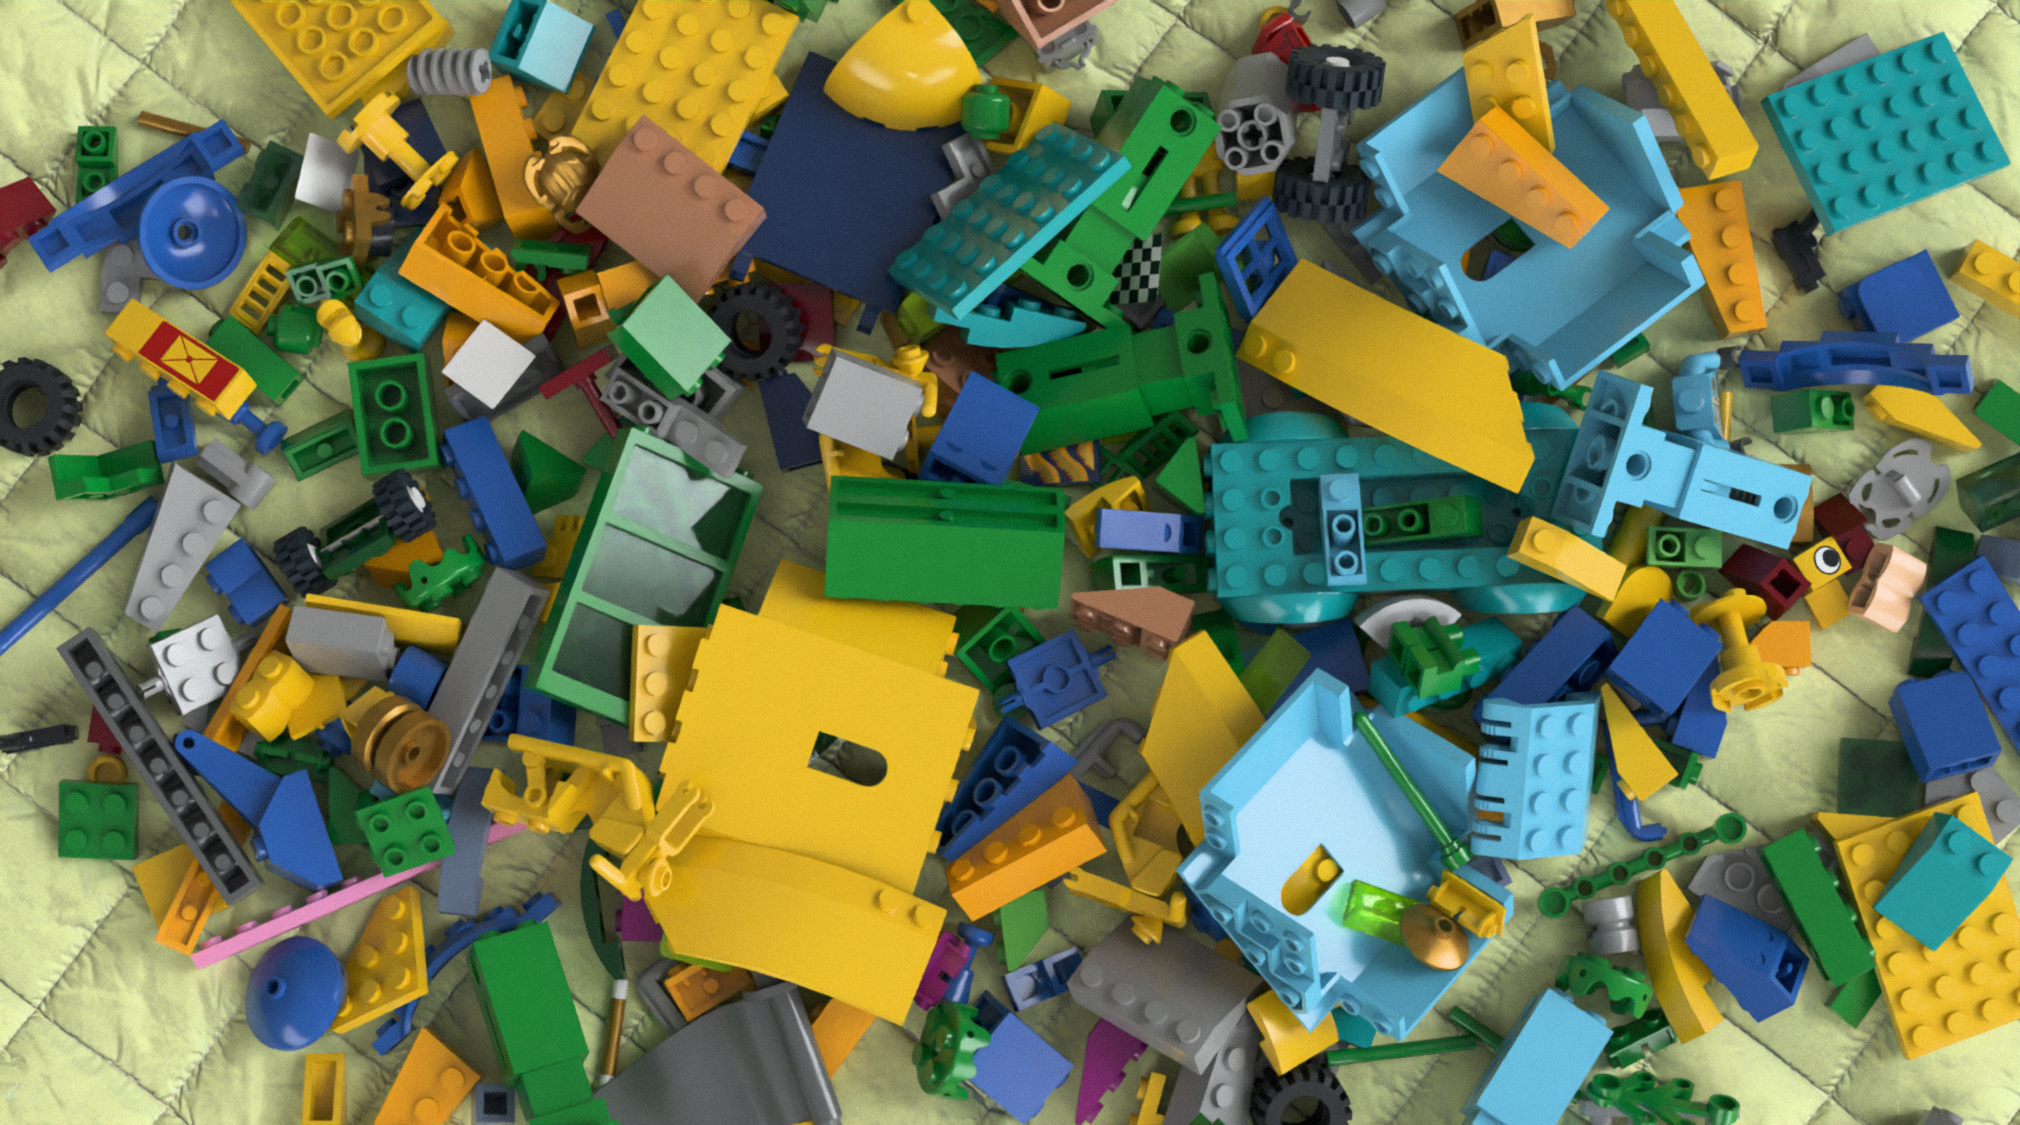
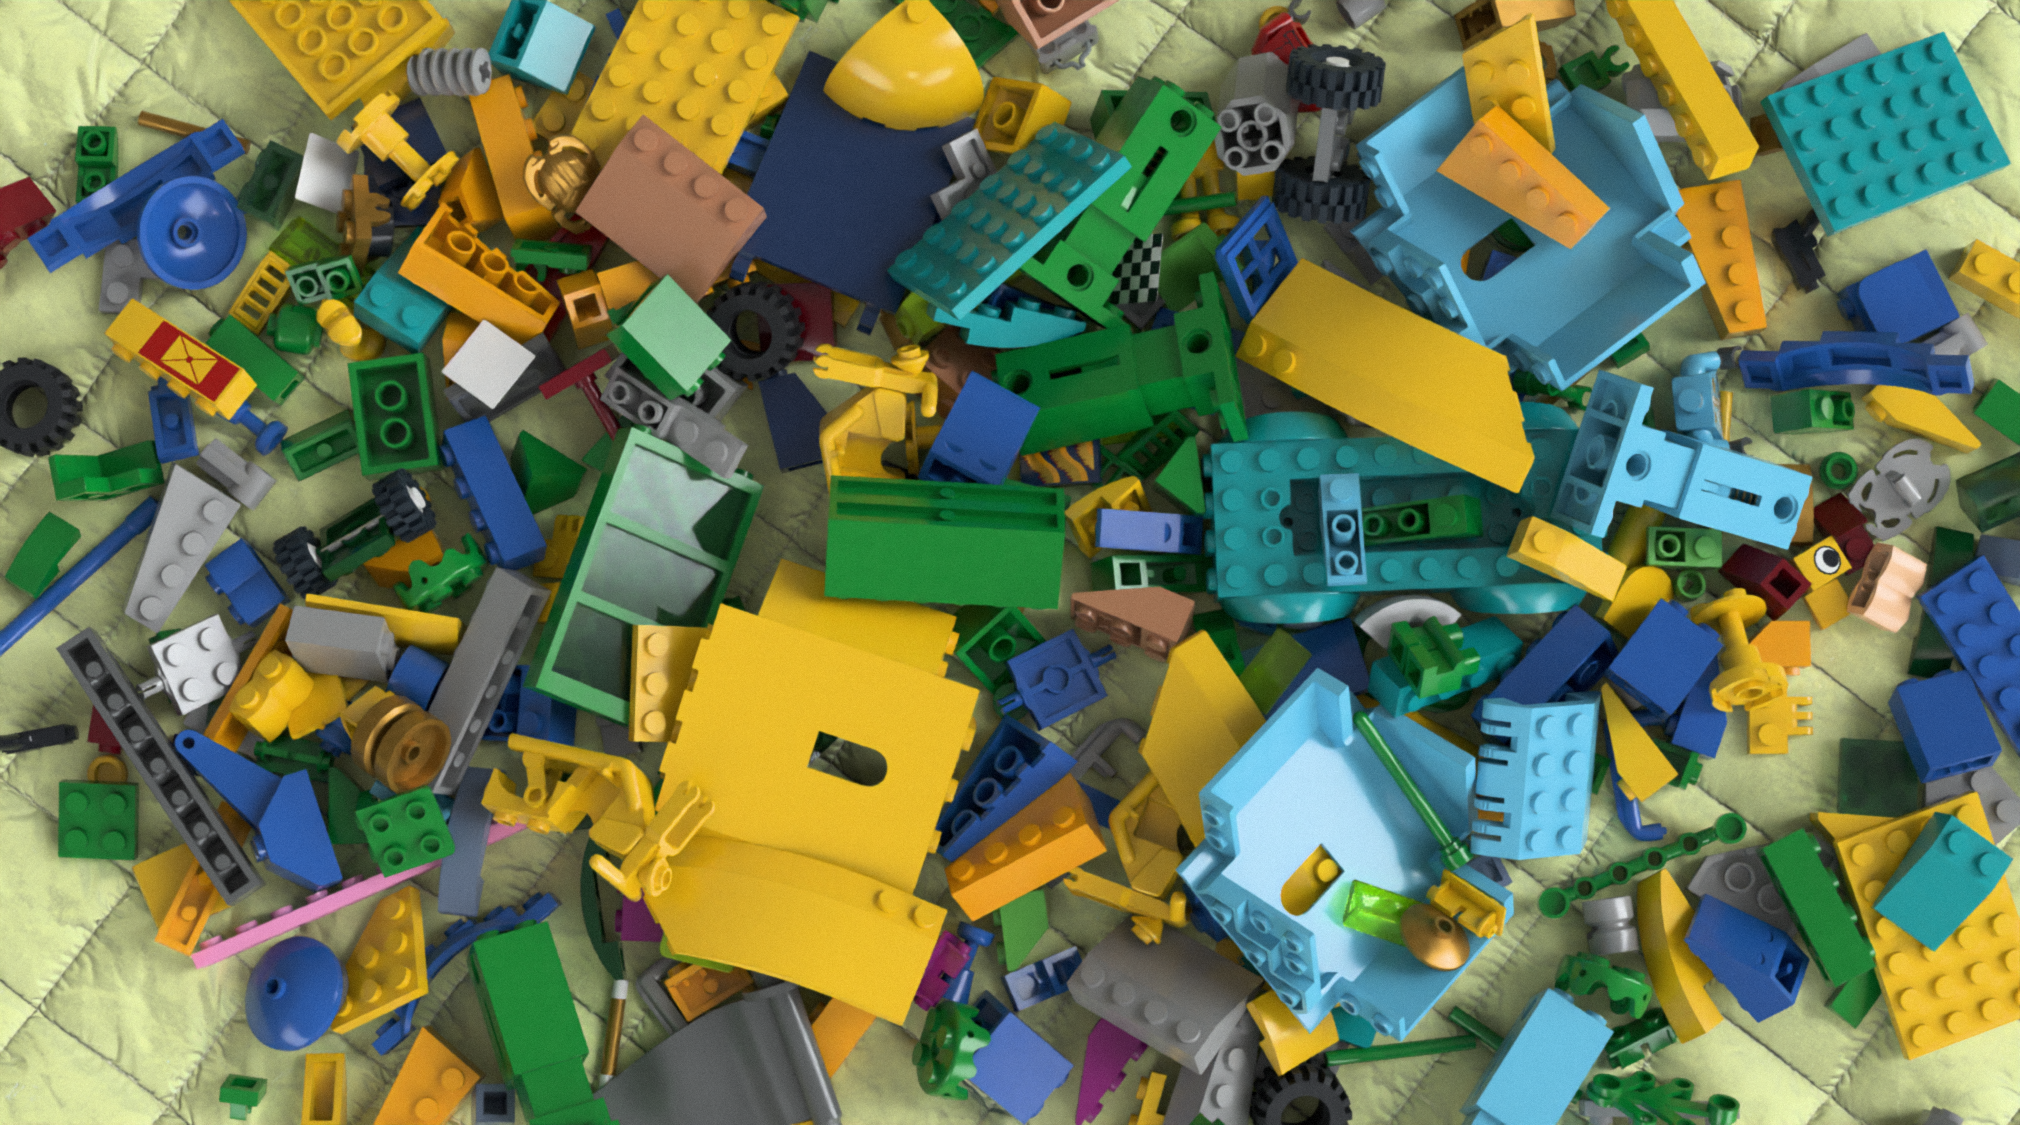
light grey brick [802,348,924,461] -> none
green head [961,84,1011,139] -> none
none -> green slope [4,511,81,599]
none -> green tile [219,1074,267,1121]
none -> green plate [1558,45,1630,92]
none -> yellow hinge [1746,686,1813,754]
none -> pearl gold tile [1750,114,1784,156]
none -> green plate [1819,452,1858,490]
none -> light grey piece [1921,313,1988,356]

